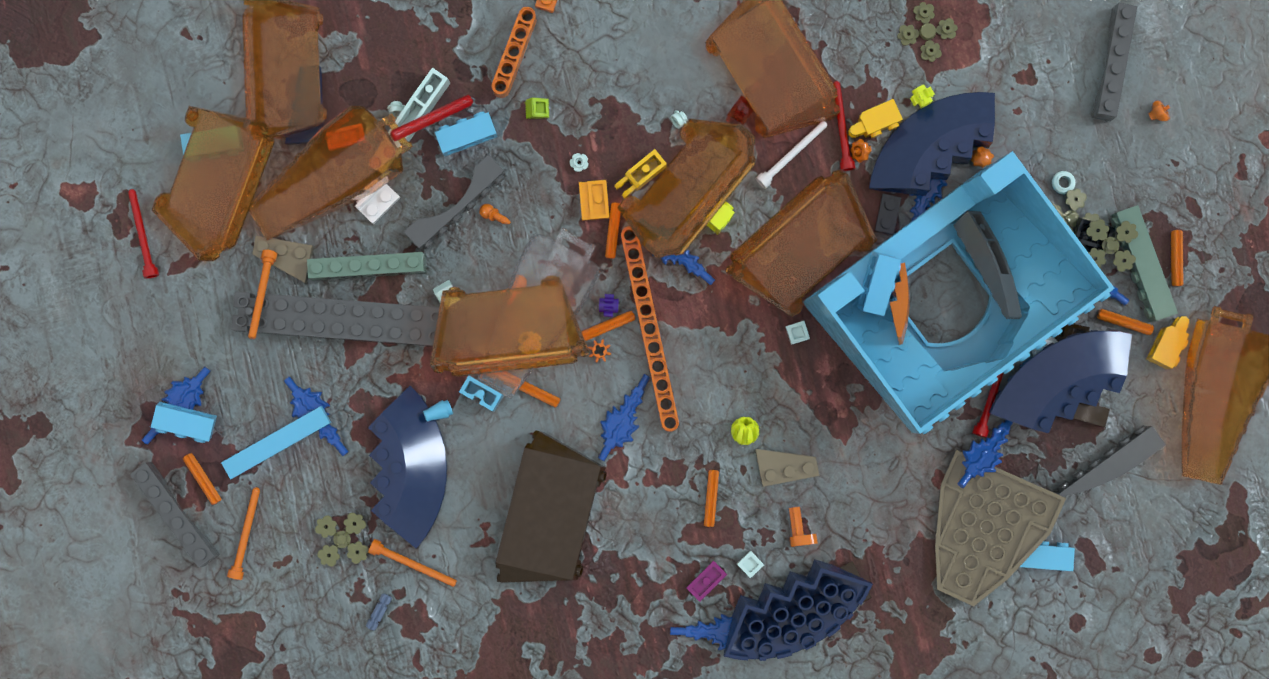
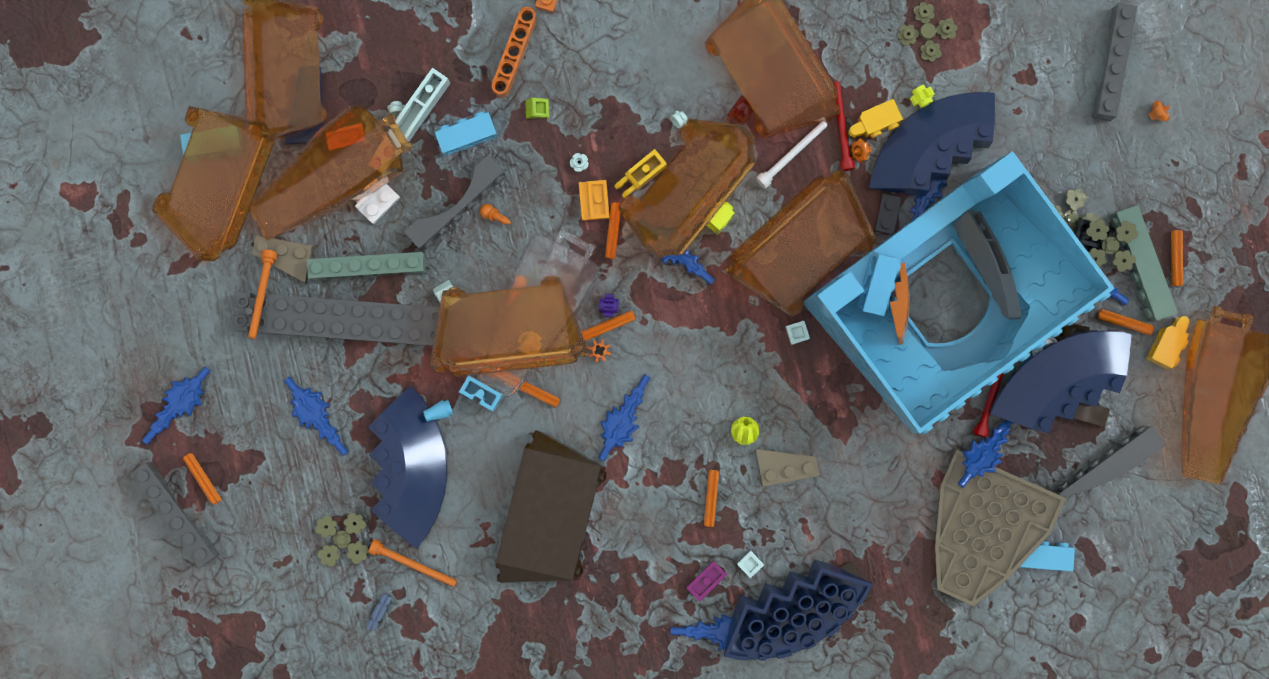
red piece [128,189,159,279] -> none
medium azure brick [151,402,217,443] -> none
medium azure tile [221,406,331,479] -> none
orange piece [227,487,260,580] -> none
red axle [390,95,473,141] -> none
orange beam [621,226,679,432] -> none
orange piece [789,507,818,547] -> none
orange piece [970,147,994,168] -> none
light aqua piece [1052,171,1076,194] -> none

